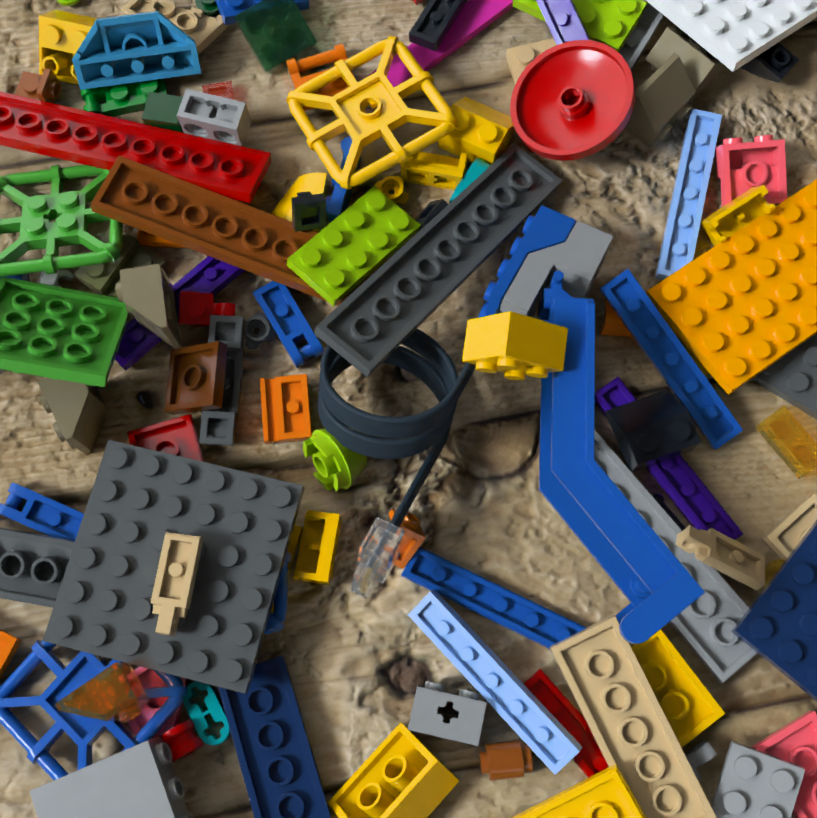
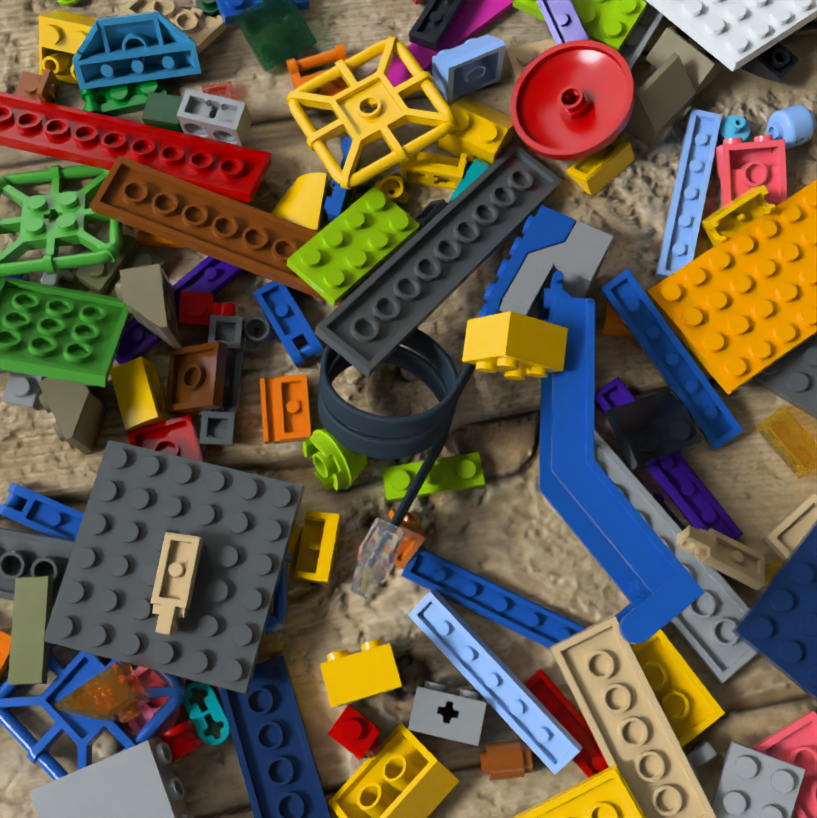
black tile [291,191,326,232] -> none
none -> light grey plate [1,371,44,410]
none -> olive tile [8,576,54,685]
none -> yellow hinge [110,357,171,431]
none -> yellow brick [320,639,403,708]
none -> red bracket [328,704,383,761]
none -> lime plate [381,452,485,503]
none -> light blue slope [432,34,505,102]
none -> yellow slope [566,137,634,196]
none -> medium azure tile [717,115,750,145]
none -> light blue head [767,105,816,149]

